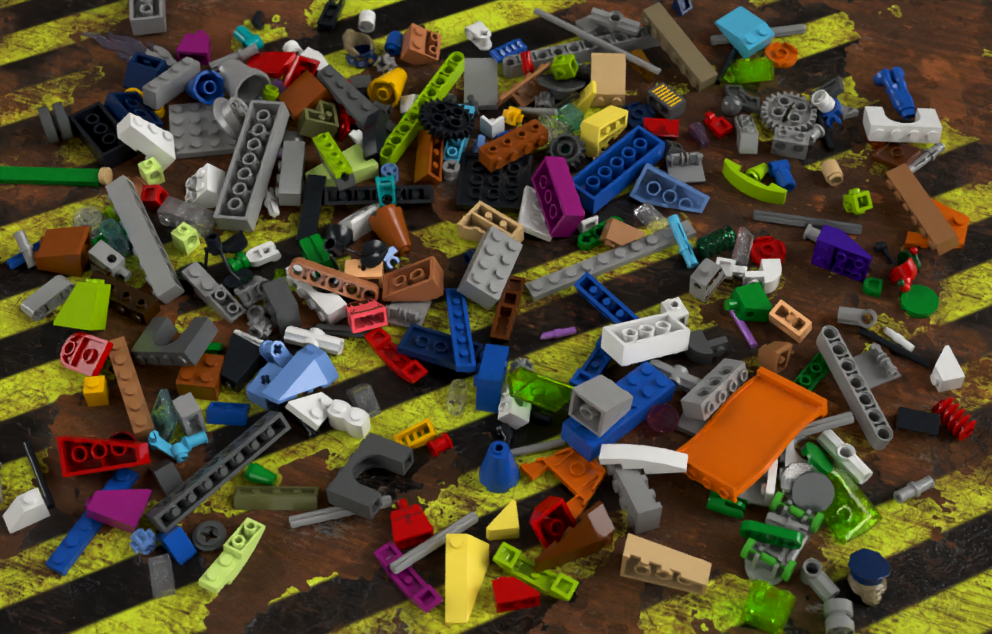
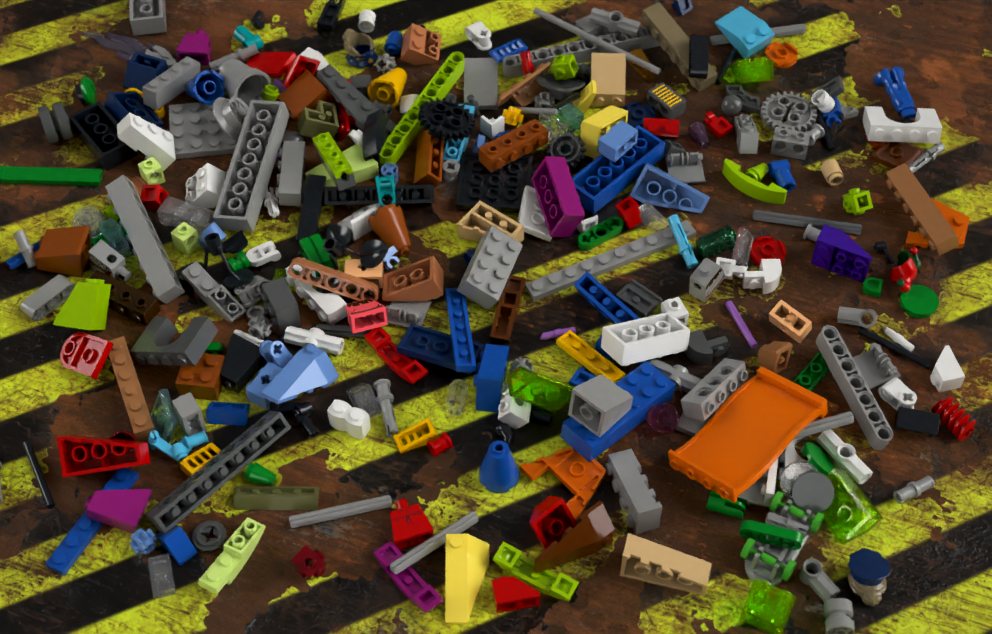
white slope [3,488,50,534] -> none
yellow brick [83,375,109,407] -> none
tan tile [98,167,113,185] -> none
dark grey slope [148,458,183,496] -> none
white wheel [283,40,303,56] -> none
white wing [285,392,333,431] -> none
dark grey arch [326,432,414,520] -> none
light yellow slope [486,499,519,541] -> none
light grey bar [510,438,565,457] -> none
medium nougat slope [599,218,645,249] -> none
white slope [599,444,688,474] -> none
green torso [724,282,773,322] -> none
none -> green piece [74,76,97,107]
none -> yellow slope [179,442,222,477]
none -> medium blue piece [198,222,227,249]
none -> dark red brick [291,545,326,580]
none -> light grey pin [373,379,399,437]
none -> yellow tile [556,330,626,384]
none -> medium blue brick [598,120,638,162]
none -> red brick [615,196,642,229]
none -> dark grey plate [615,279,663,318]
none -> black beam [689,34,709,79]
none -> white piece [878,377,917,411]

